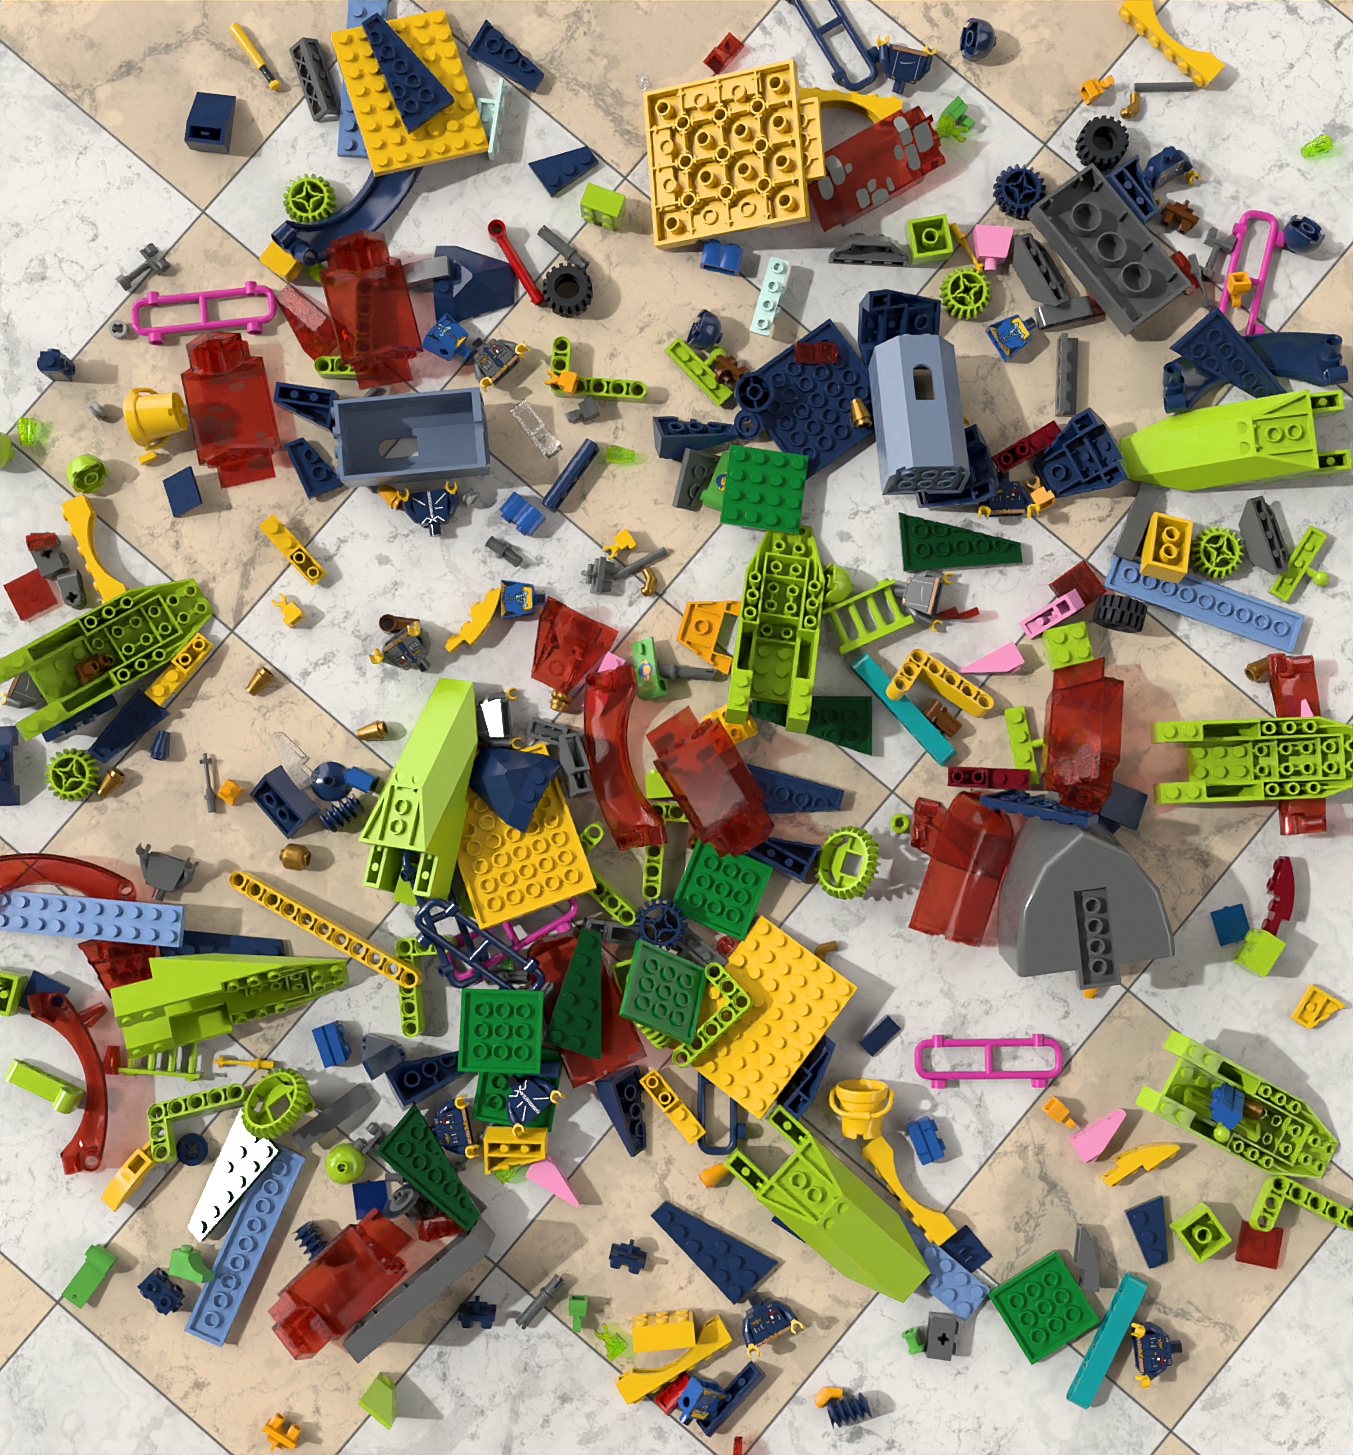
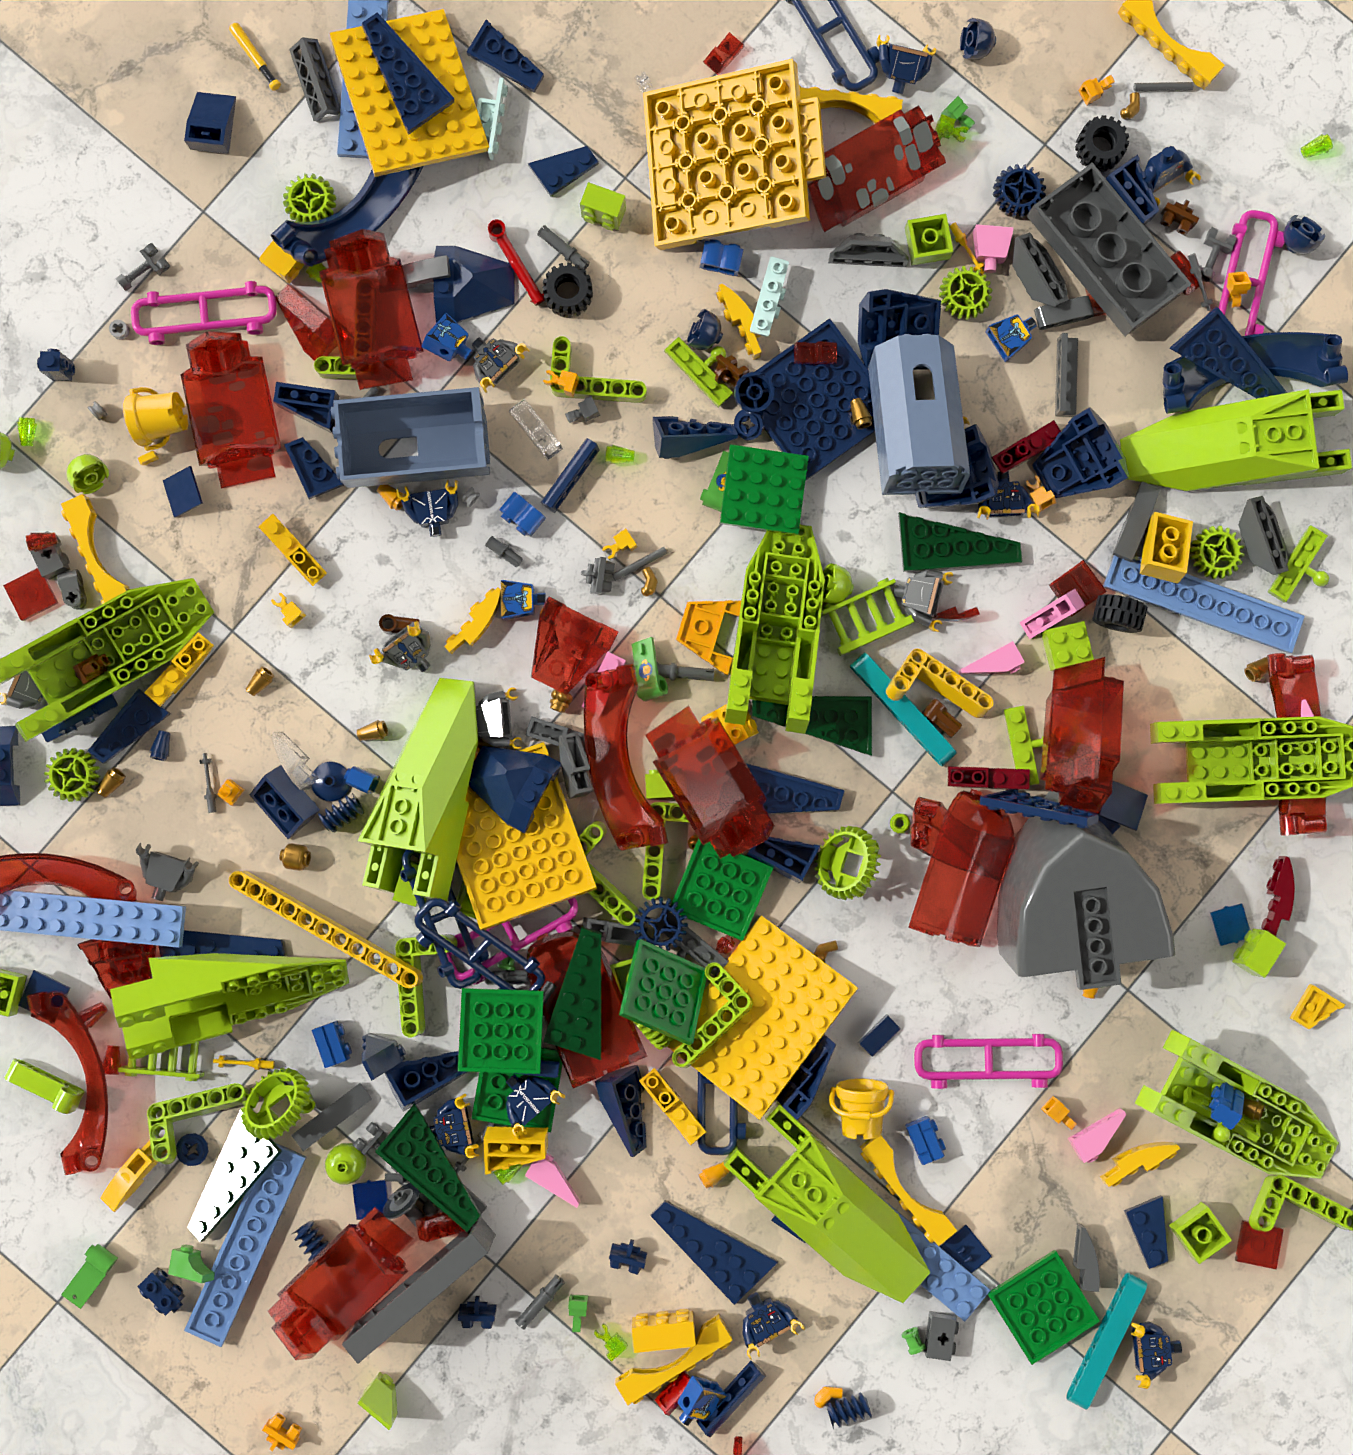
dark grey wing [672,448,721,511] -> none
none -> yellow slope [716,284,762,360]

